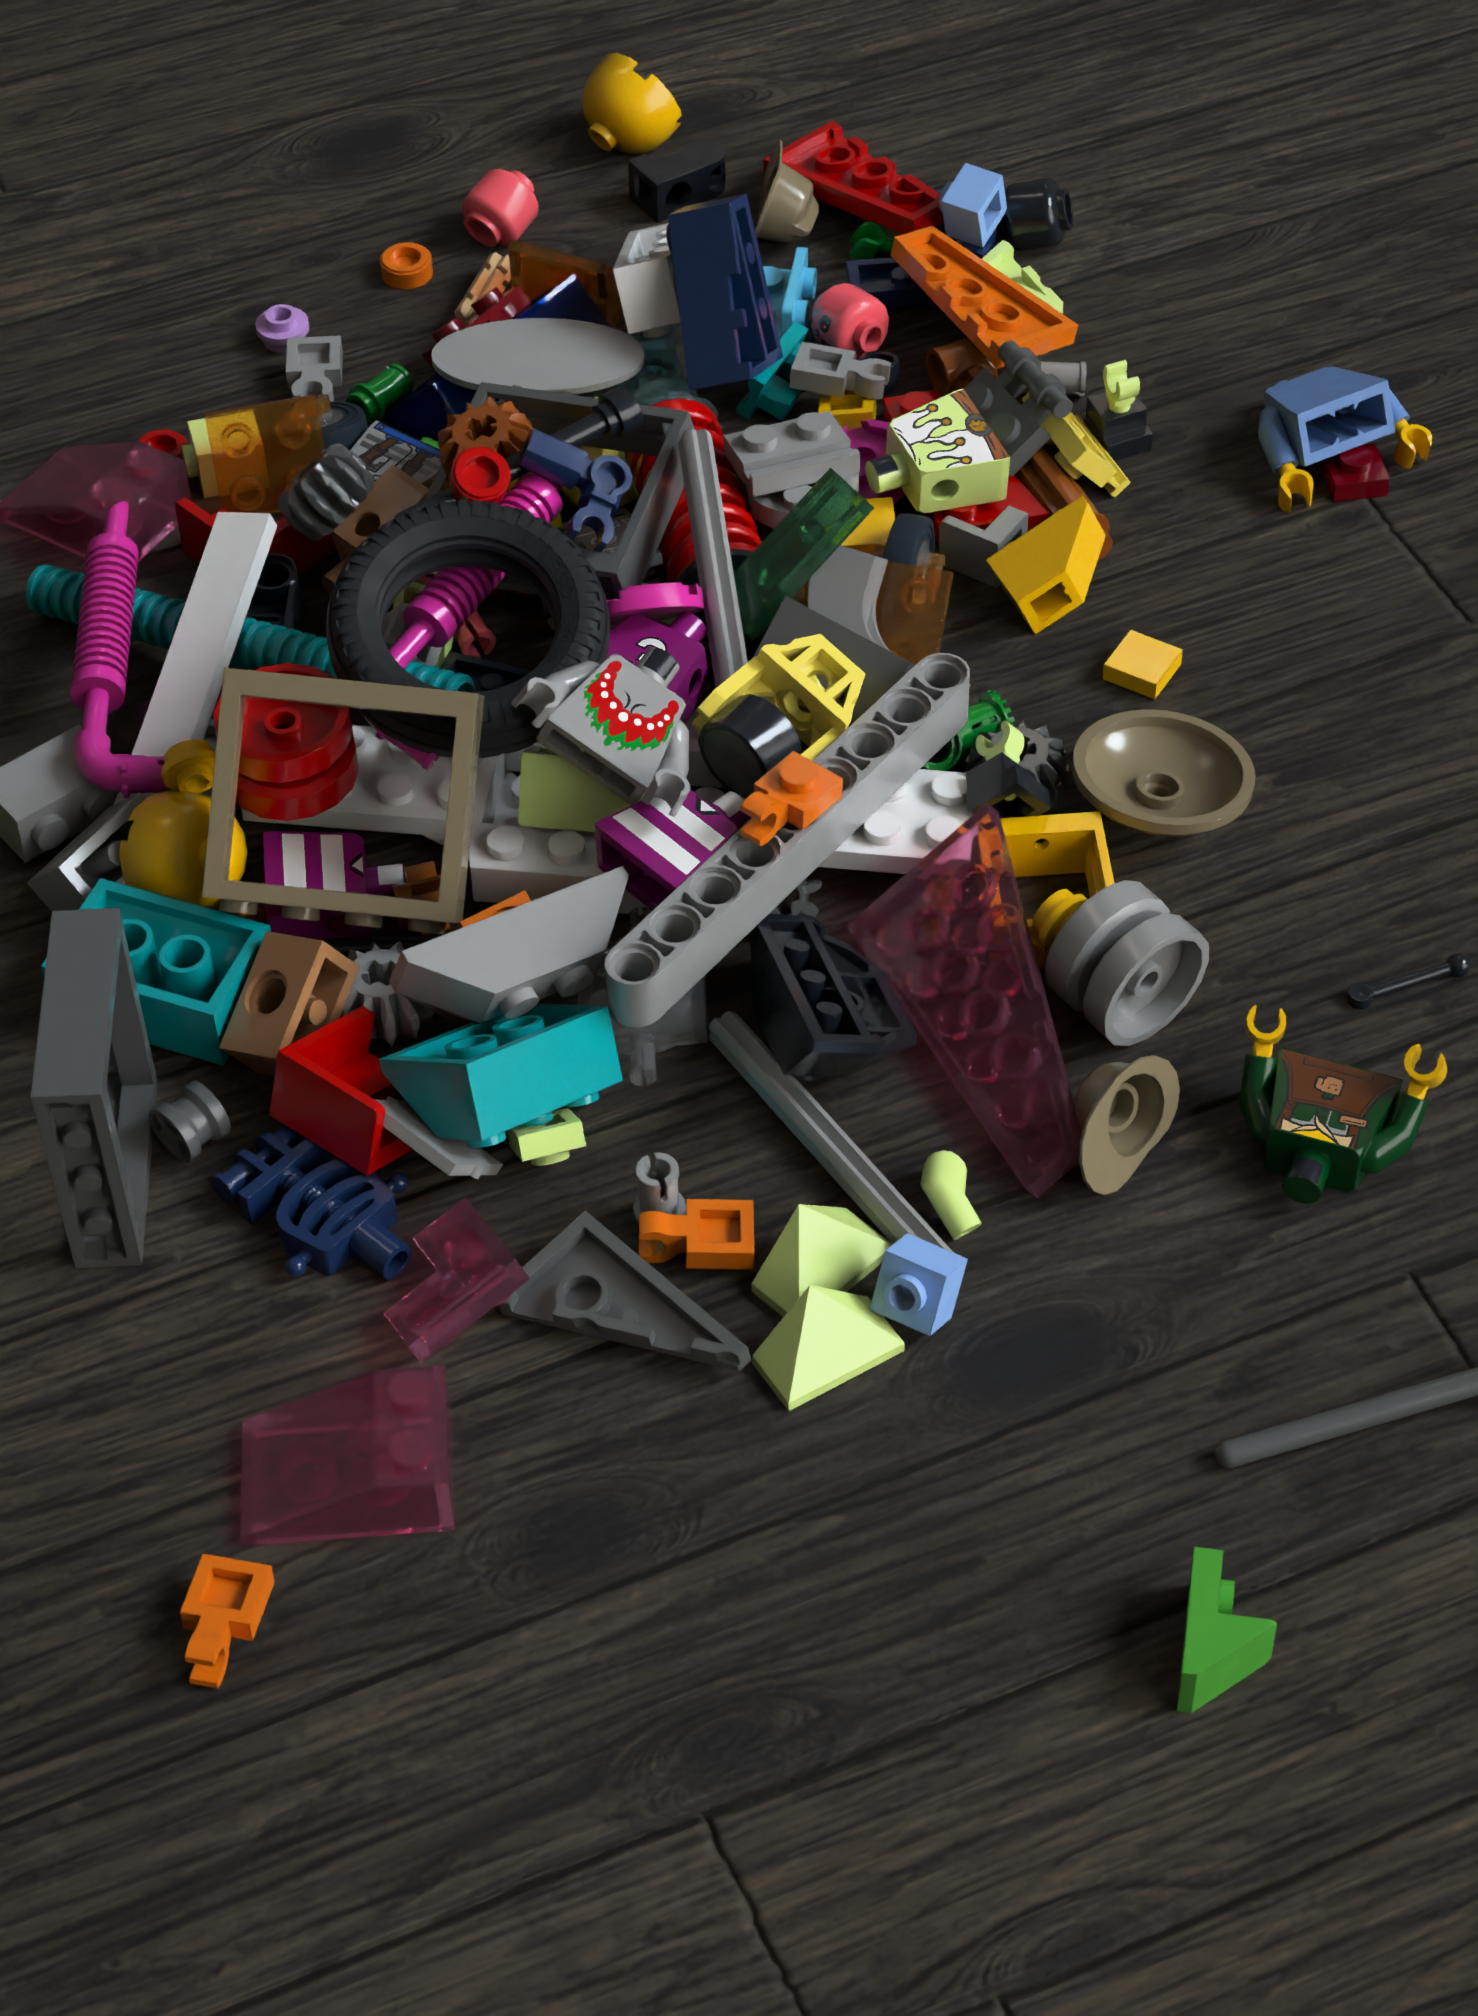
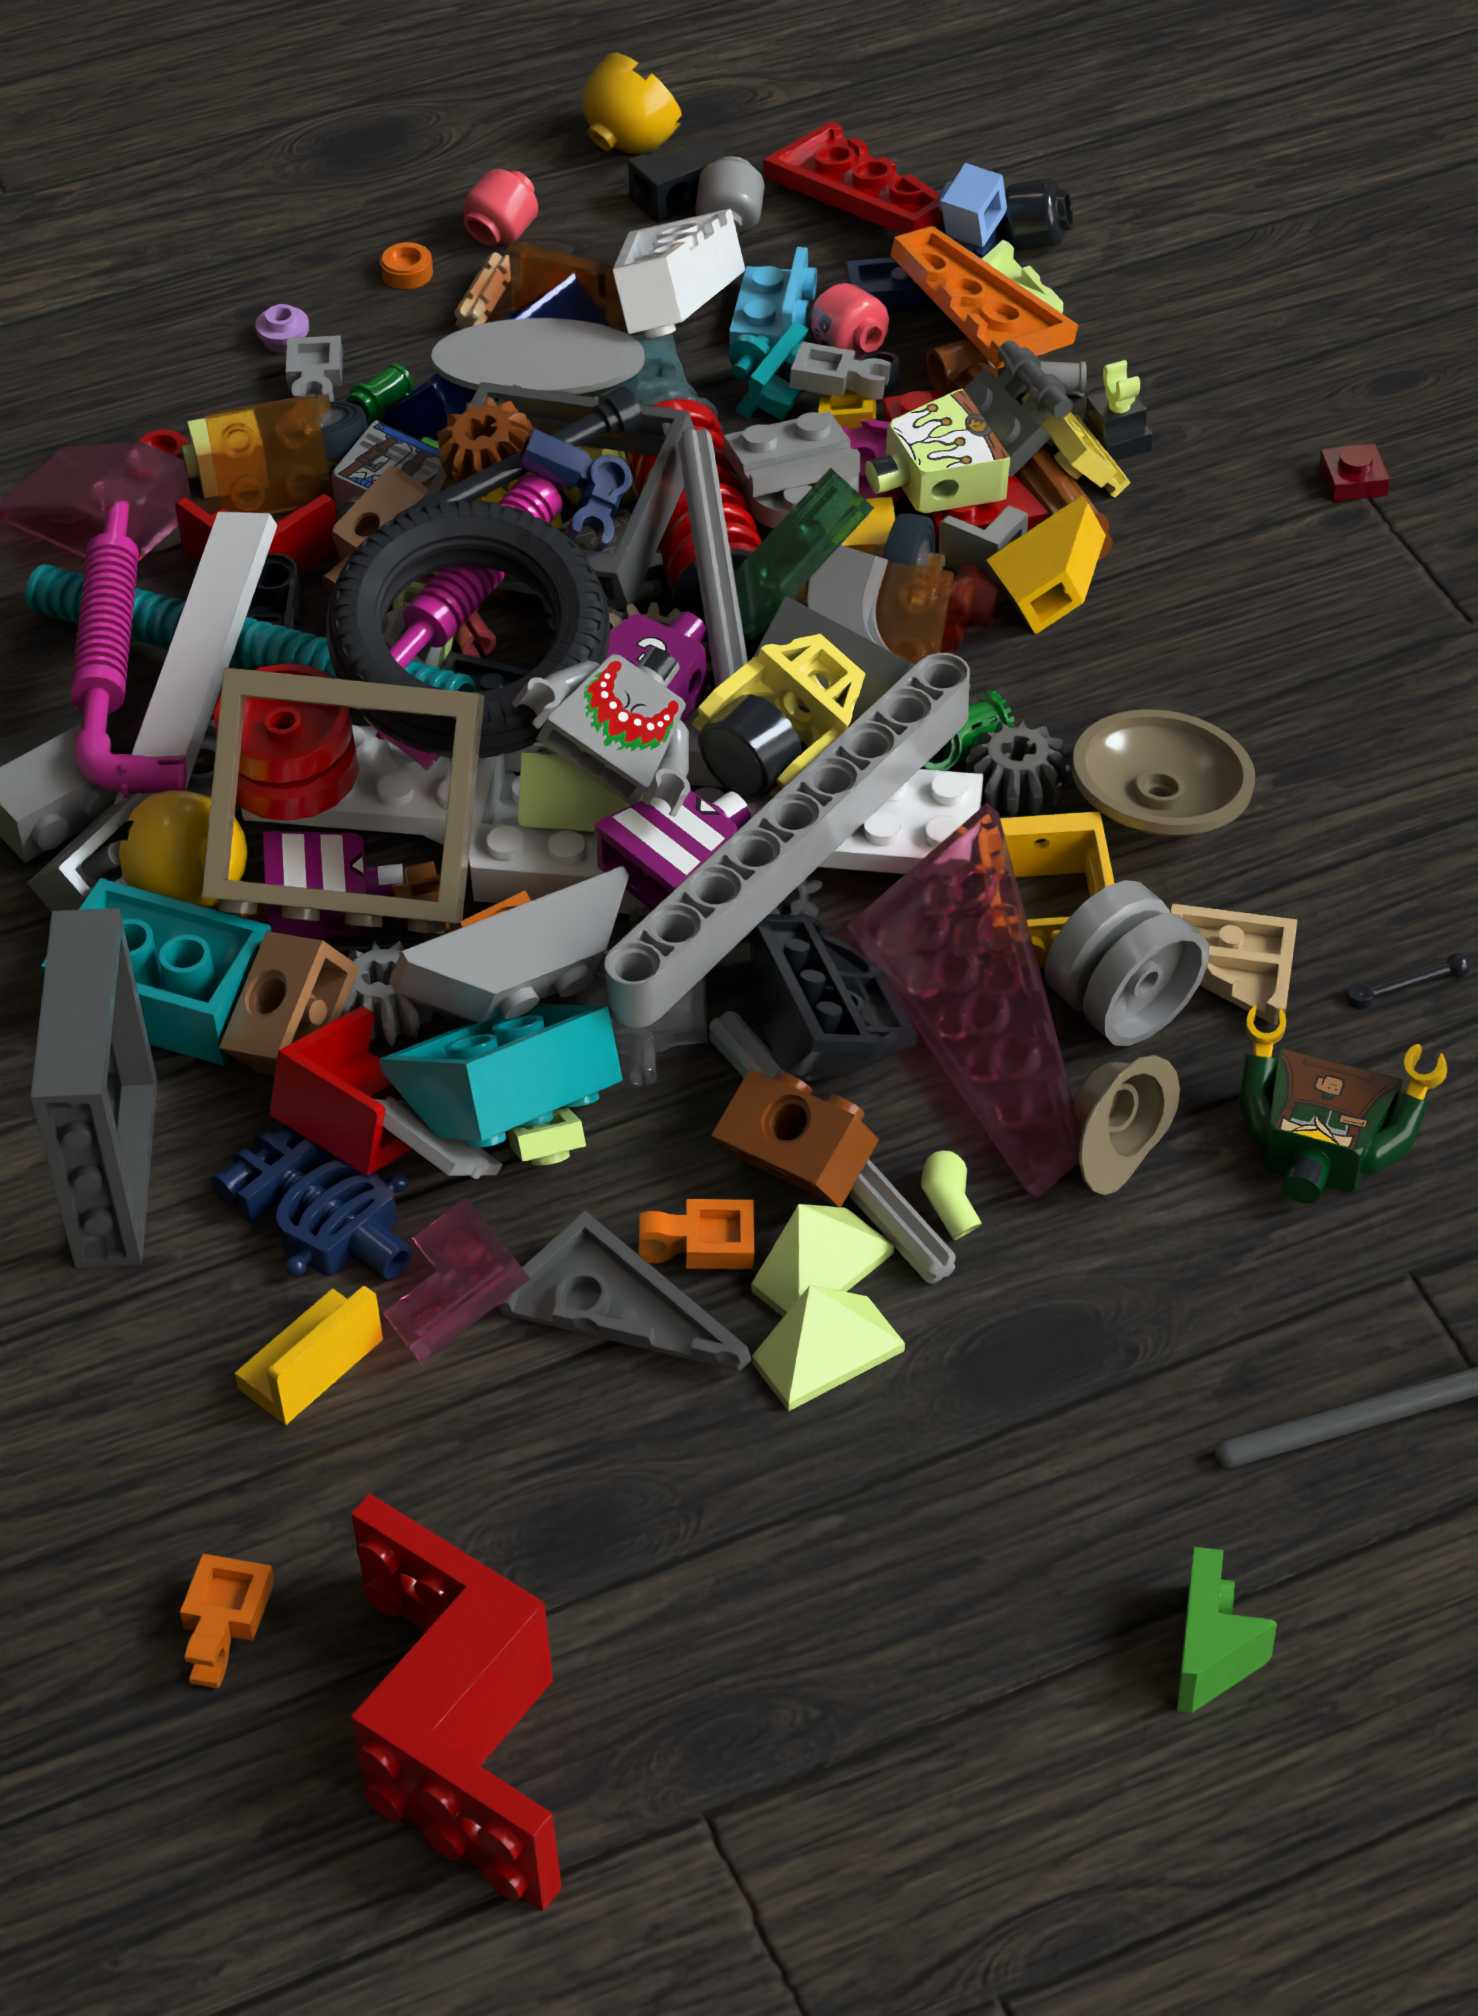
dark grey wheel [148,1080,231,1163] -> none
yellow plate [161,739,216,794] -> none
clear pink slope [240,1365,455,1546] -> none
dark grey gear [278,443,374,541] -> none
dark red wing [422,285,531,372] -> none
red tile [449,447,511,503] -> none
dark pink tile [604,583,704,625] -> none
light grey pin [633,1152,686,1224] -> none
dark blue wedge [666,194,783,390] -> none
orange plate [740,751,843,846] -> none
dark tan piece [755,139,819,243] -> none
green hand [850,222,894,260] -> none
light blue plate [869,1233,968,1336] -> none
black piece [965,721,1051,820] -> none
yellow plate [1032,889,1088,950] -> none
yellow tile [1103,630,1183,699] -> none
medium blue torso [1258,366,1432,513] -> none
none -> yellow panel [235,1286,383,1425]
none -> red bracket [351,1494,562,1911]
none -> light grey head [695,156,765,235]
none -> dark orange brick [711,1068,879,1207]
none -> clear red plate [930,564,1002,653]
none -> tan wing [1171,904,1298,1025]

